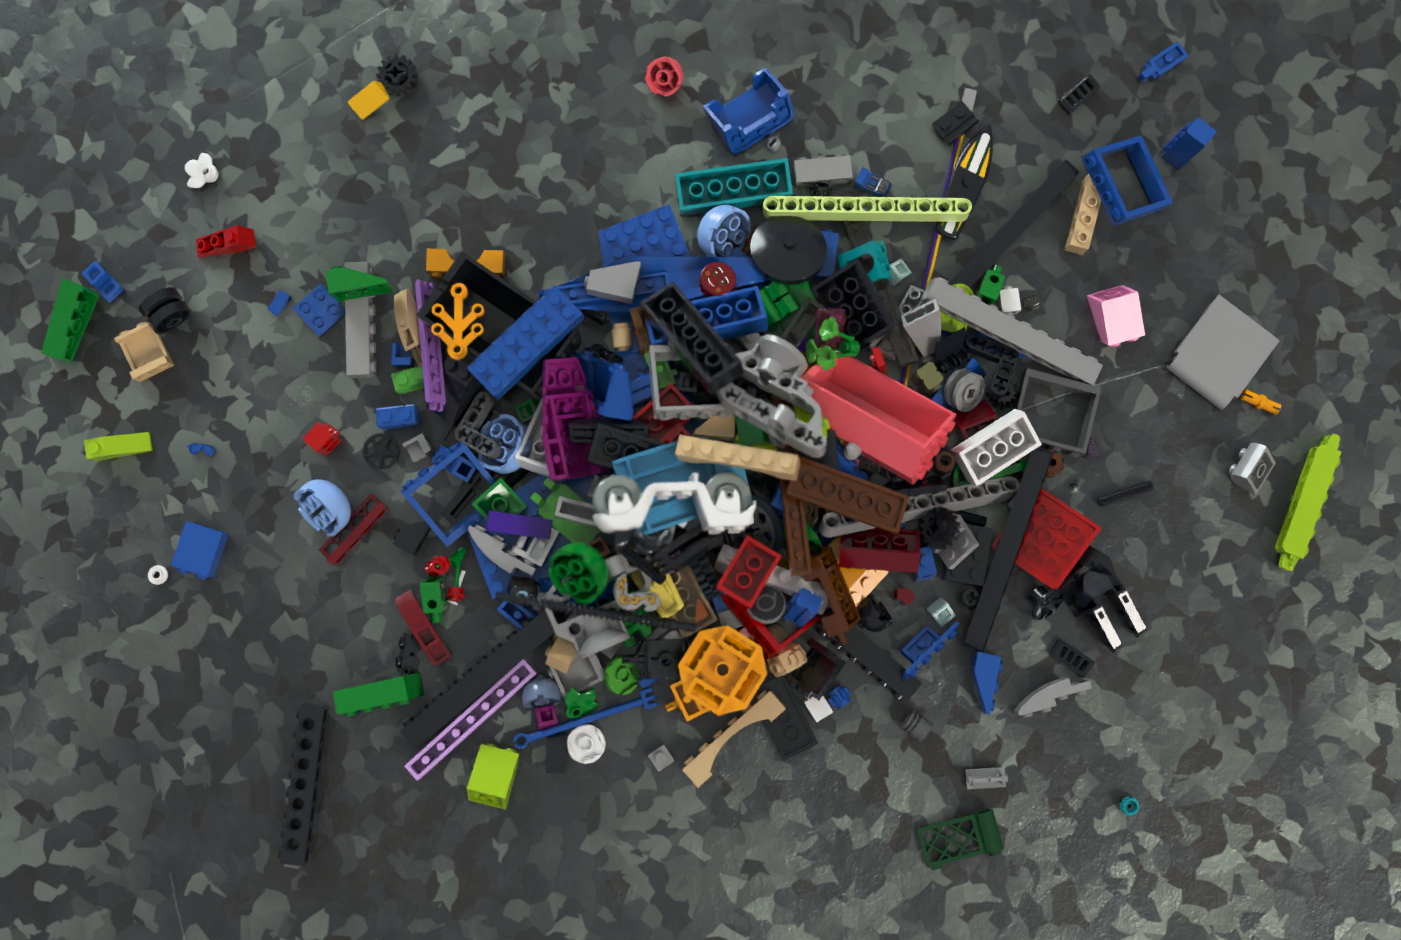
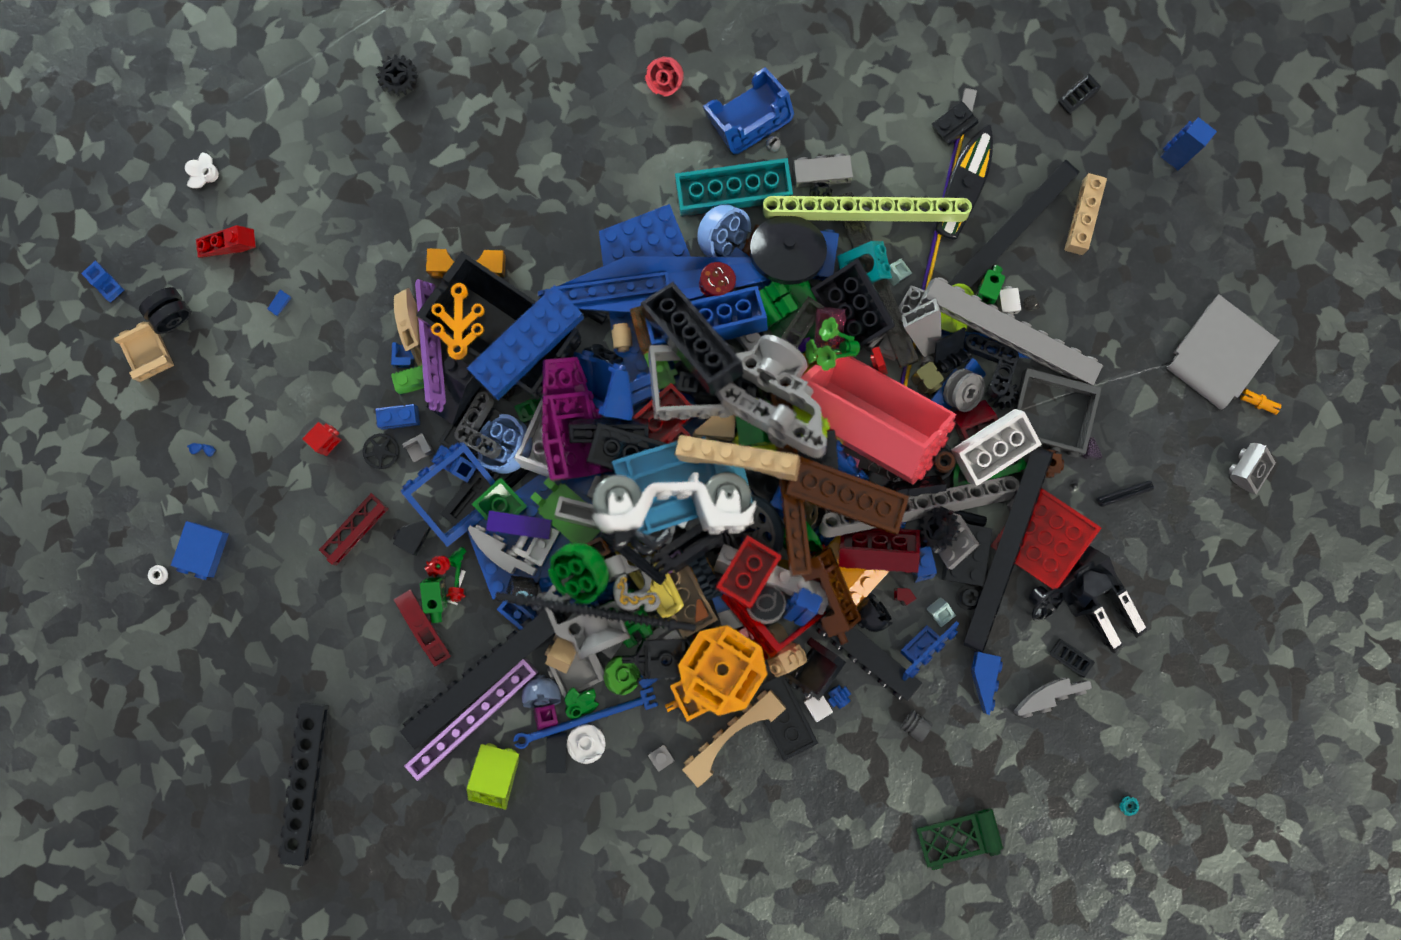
green wedge [41,278,100,364] -> none
lime slope [84,432,153,462] -> none
blue hinge [292,283,345,336] -> none
light blue cylinder [294,479,351,537] -> none
green slope [325,266,395,302] -> none
green wedge [333,673,425,717] -> none
light grey brick [344,262,377,378] -> none
yellow slope [348,81,390,120] -> none
black hinge [395,633,419,674] -> none
light grey slope [584,261,641,304] -> none
light grey hinge [844,442,862,460] -> none
blue leg [853,167,892,197] -> none
light grey hinge [965,767,1008,789] -> none
blue window [1082,135,1173,226] -> none
slope [1087,285,1145,347] -> none
blue hinge [1138,41,1189,83] -> none
lime hinge [1275,434,1341,571] -> none

